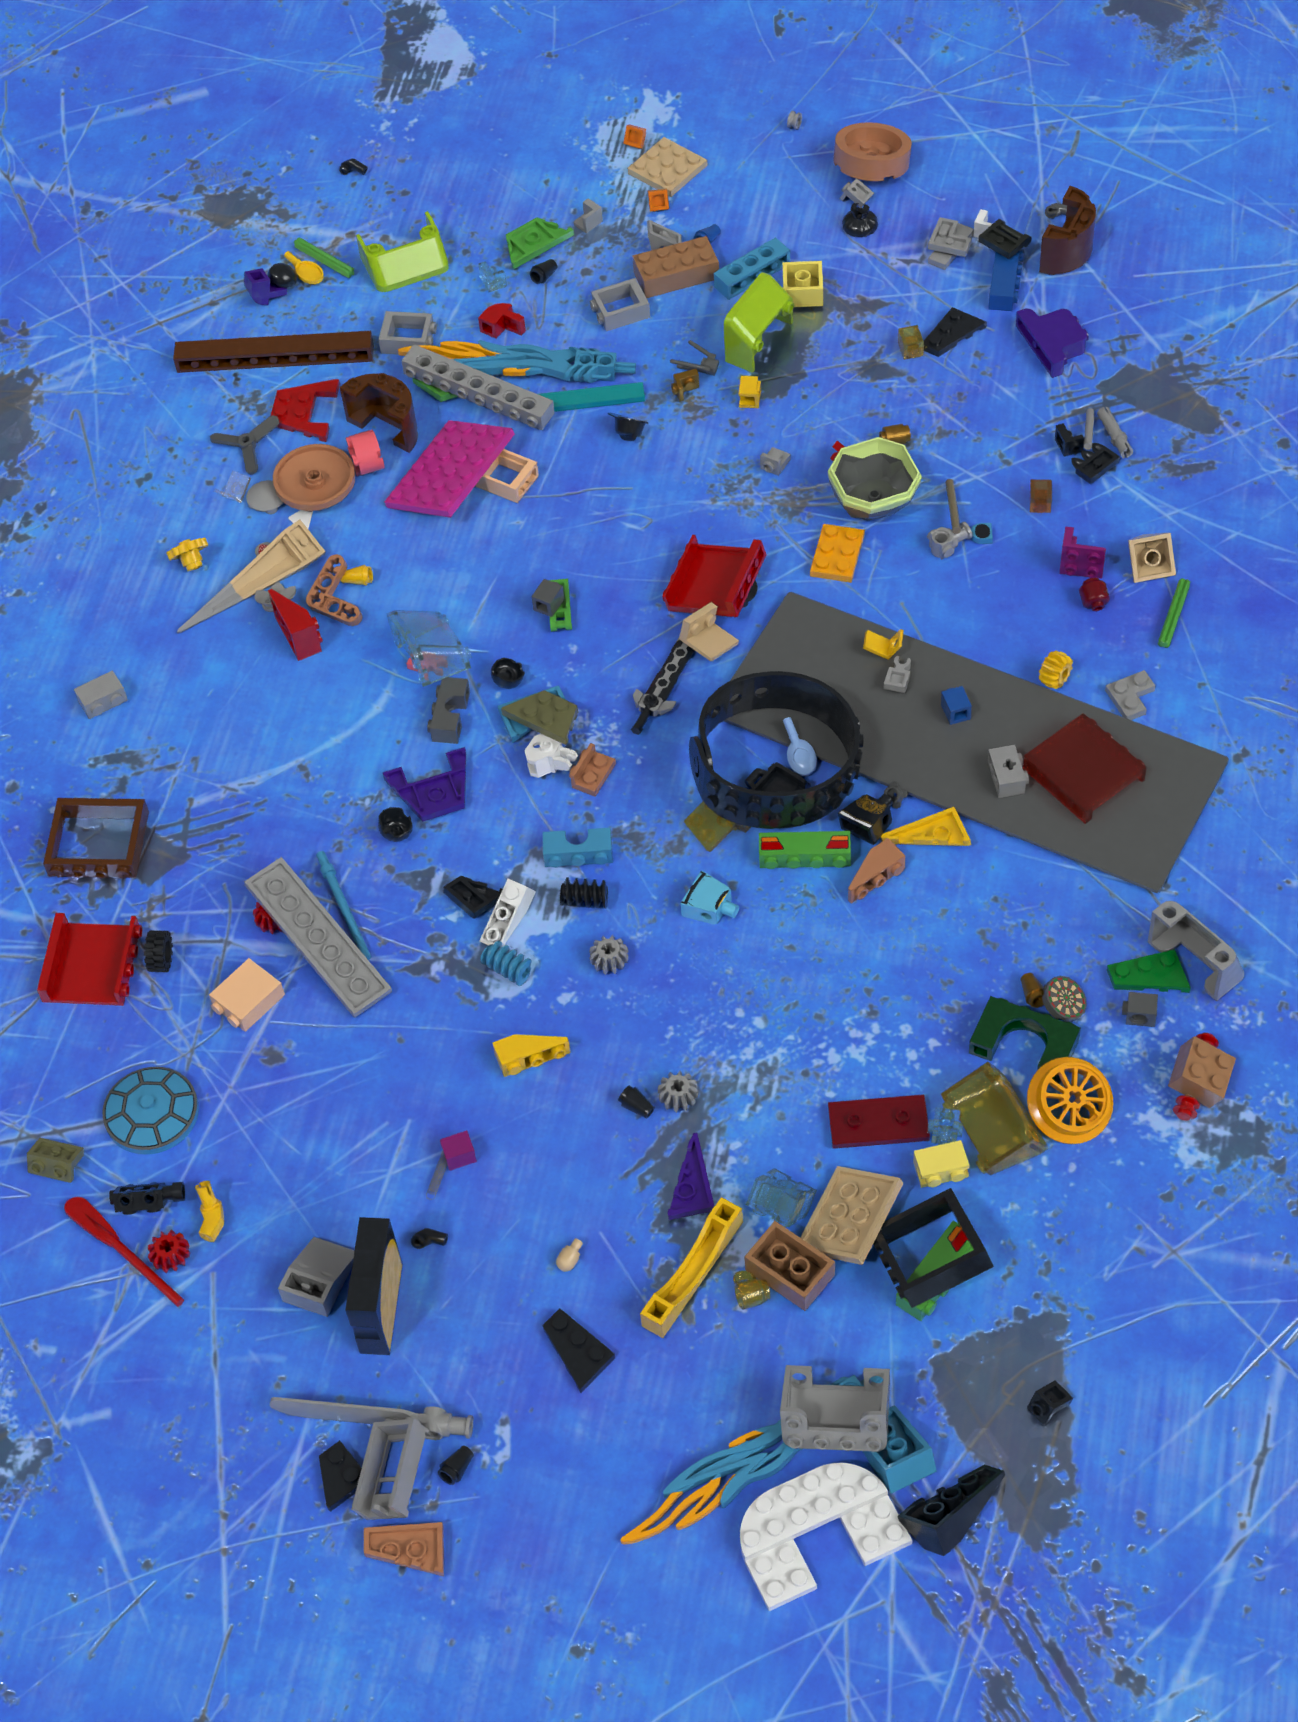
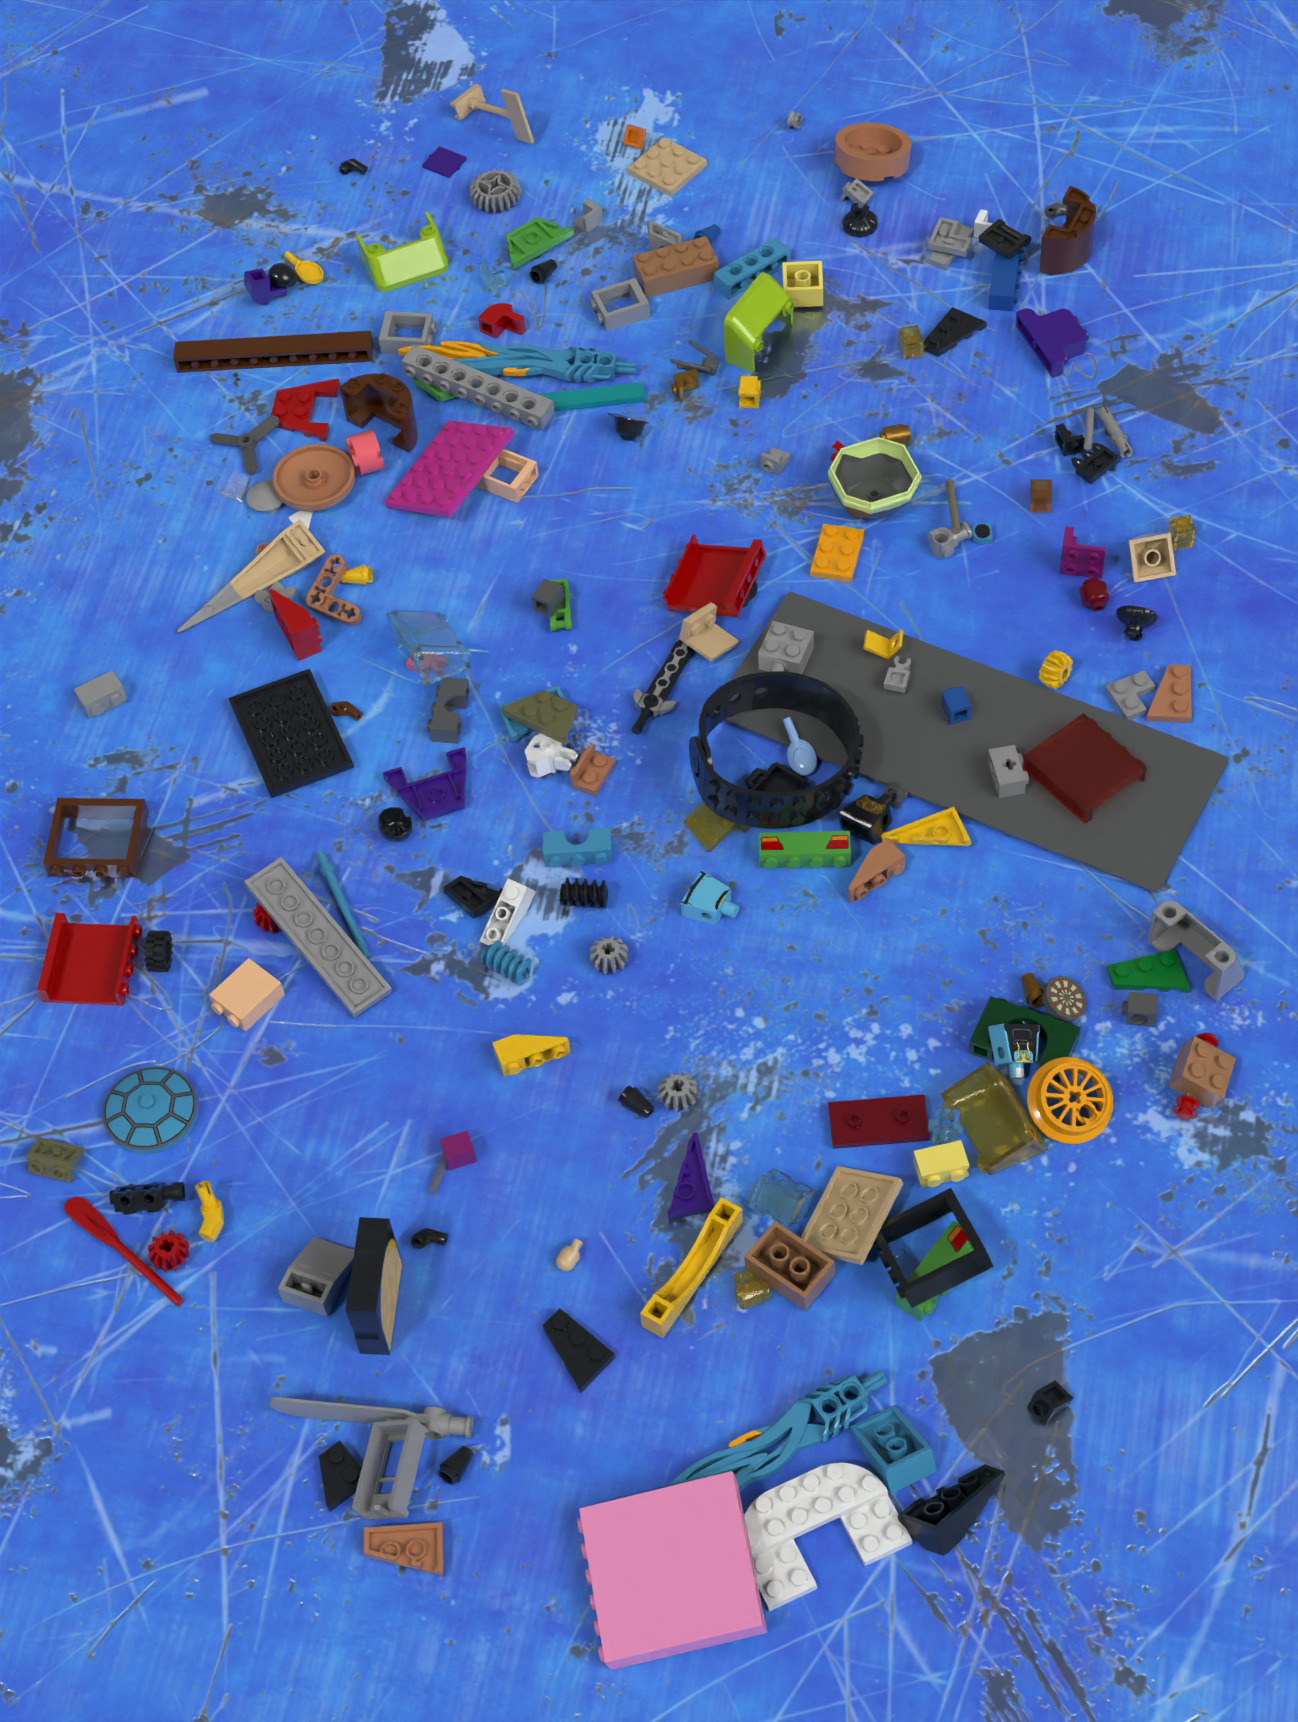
yellow plant [166,537,208,572] -> none
bright green axle [294,237,354,278] -> none
black hair [491,658,525,689] -> none
orange tile [648,188,669,211] -> none
light grey windscreen [780,1365,890,1452] -> none
bright green axle [1158,578,1190,648] -> none
none -> black plate [228,669,354,798]
none -> reddish brown arm [329,701,363,721]
none -> dark purple piece [422,146,467,178]
none -> tan piece [450,84,534,144]
none -> light grey gear [469,169,521,214]
none -> bright pink brick [577,1471,767,1670]
none -> light grey brick [758,621,814,674]
none -> torso [988,1023,1040,1079]
none -> black hair [1116,605,1158,641]
none -> nougat wing [1146,664,1192,723]
none -> clear yellow brick [1167,515,1196,550]

